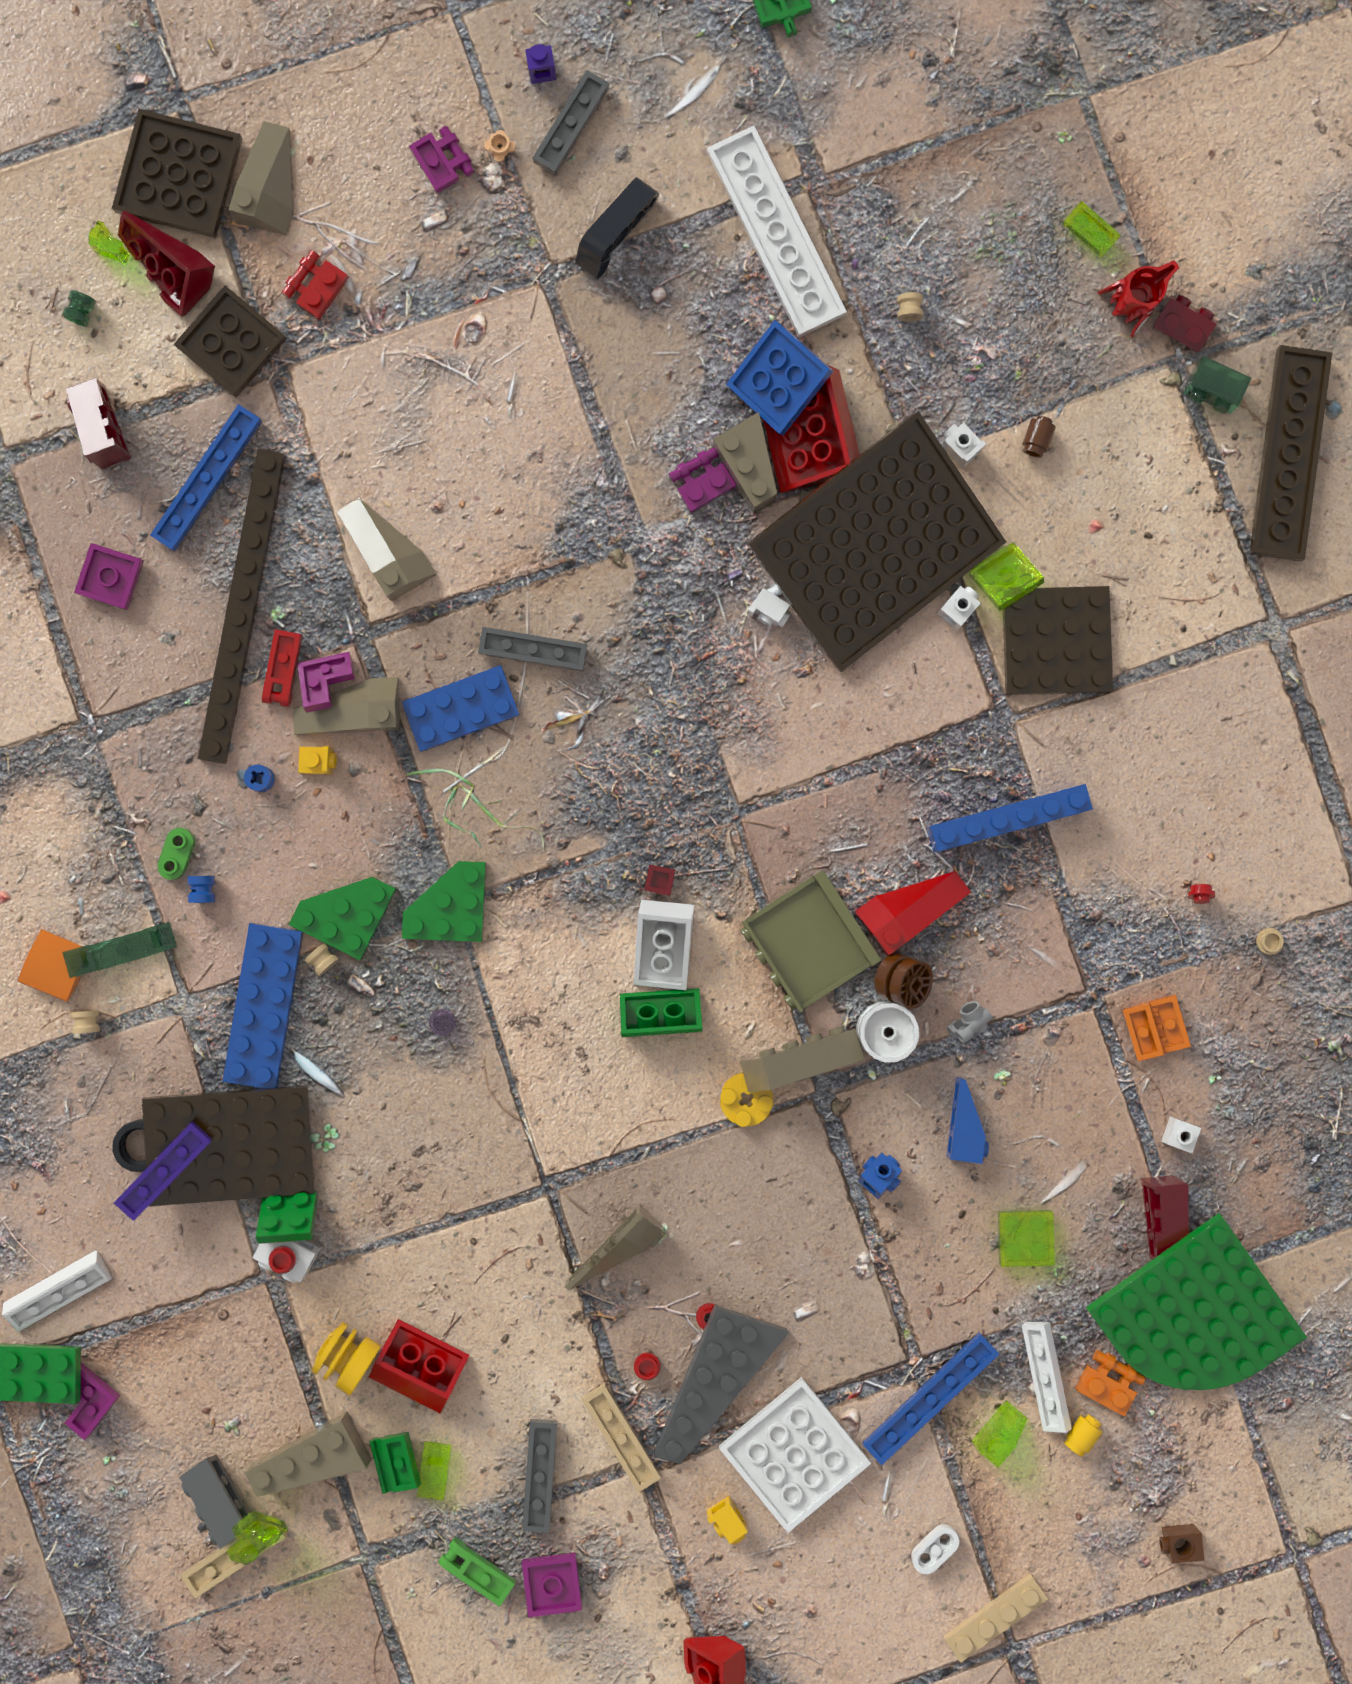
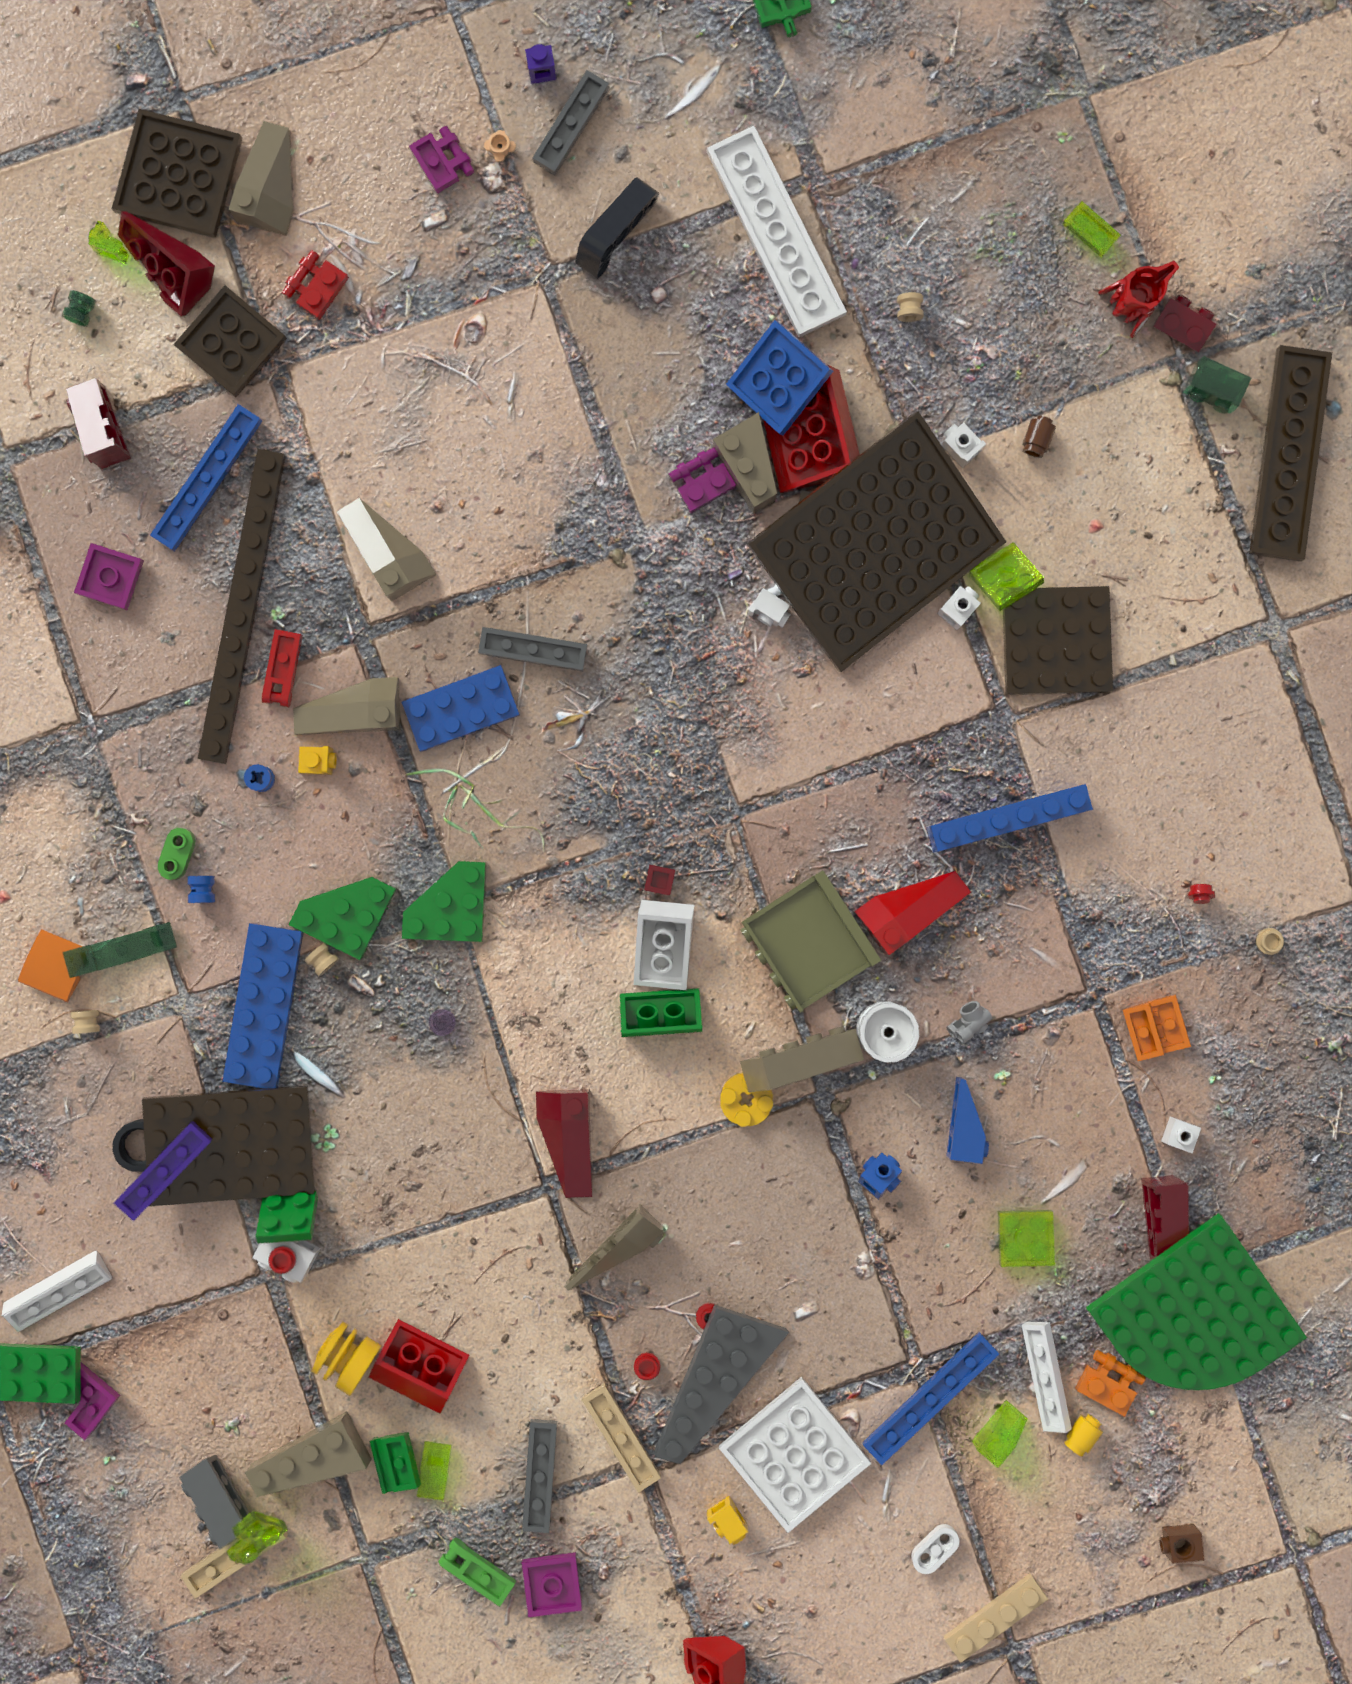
magenta plate [297,652,355,713] -> none
reddish brown wheel [875,953,933,1009] -> none
none -> dark red wedge [536,1089,592,1198]

